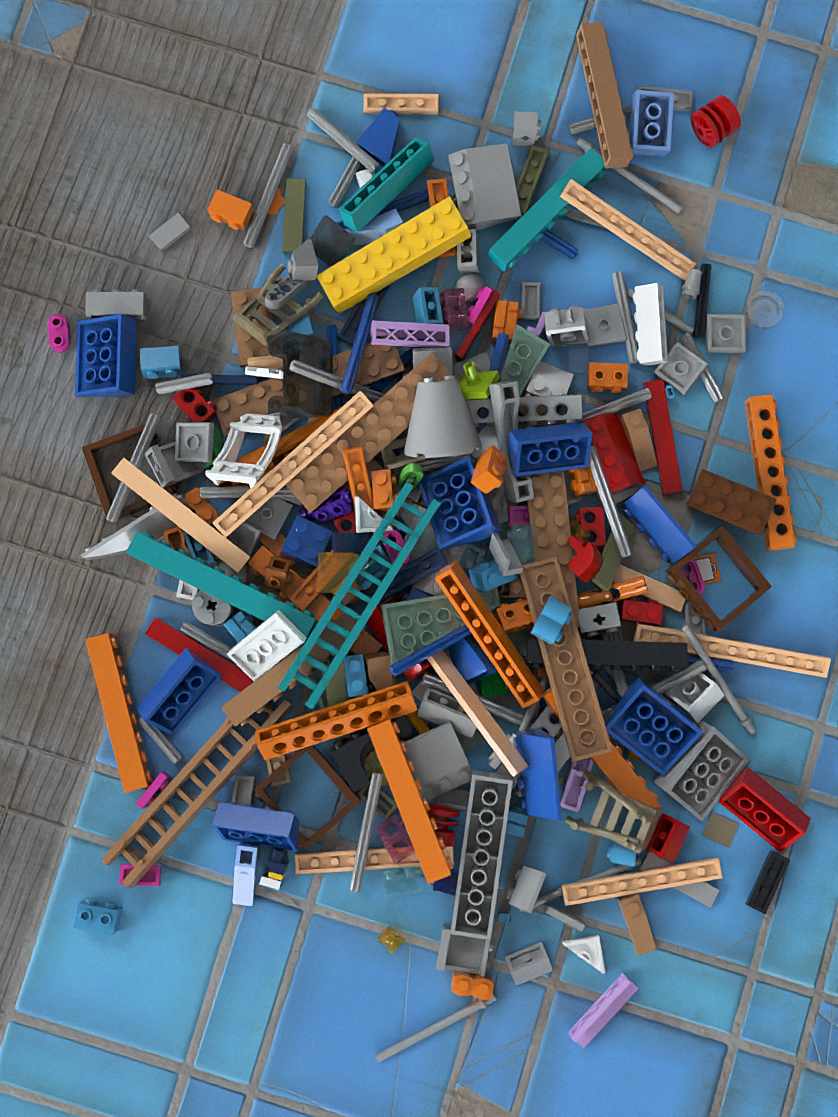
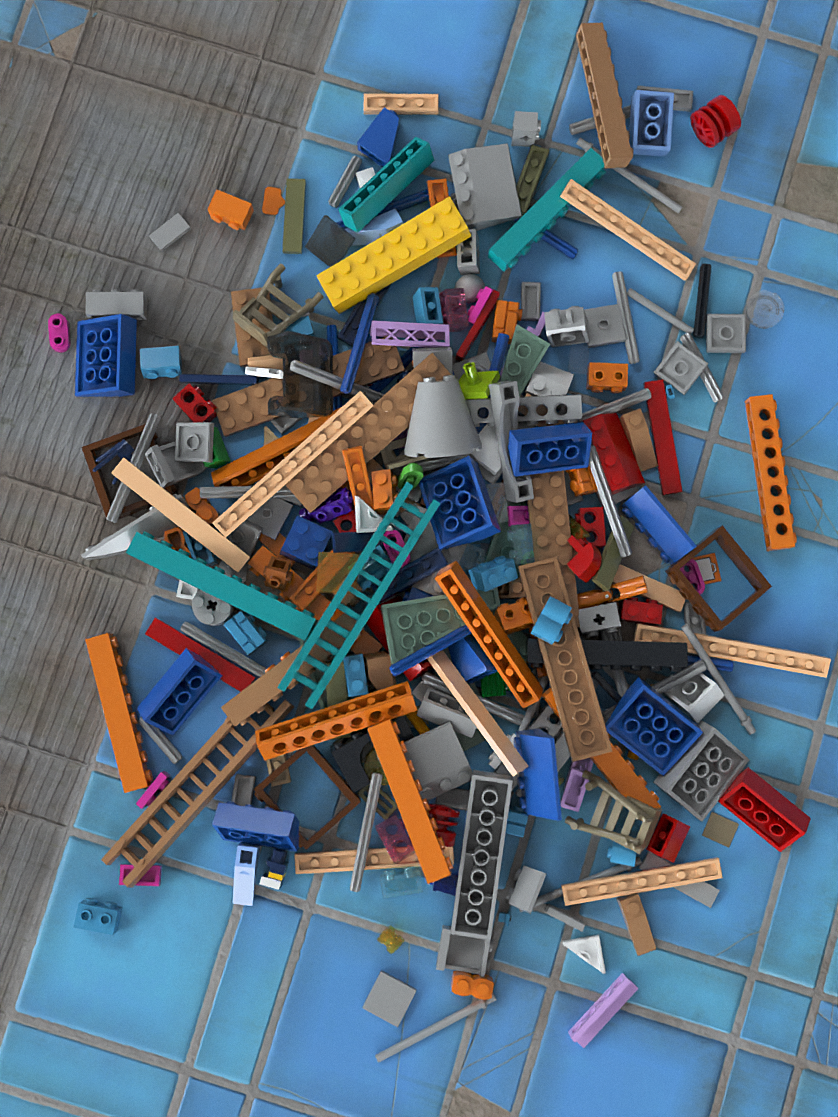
light grey axle [155,373,213,394] -> none
white wedge [205,414,282,489] -> none
white tile [227,610,307,681] -> none
light grey axle [244,143,293,248] -> none
light grey beam [264,272,312,310] -> none
light grey slope [288,239,318,280] -> none
light grey axle [307,108,379,173] -> none
orange brick [471,445,508,494] -> none
light grey panel [489,532,523,576] -> none
light grey panel [505,942,553,985] -> none
white brick [633,283,668,366] -> none
light grey cone [681,269,702,299] -> none
reddish brown brick [686,469,777,537] -> none
black plate [745,850,790,914] -> none
none -> dark blue plant [93,439,135,485]
none -> light grey tile [362,970,417,1027]

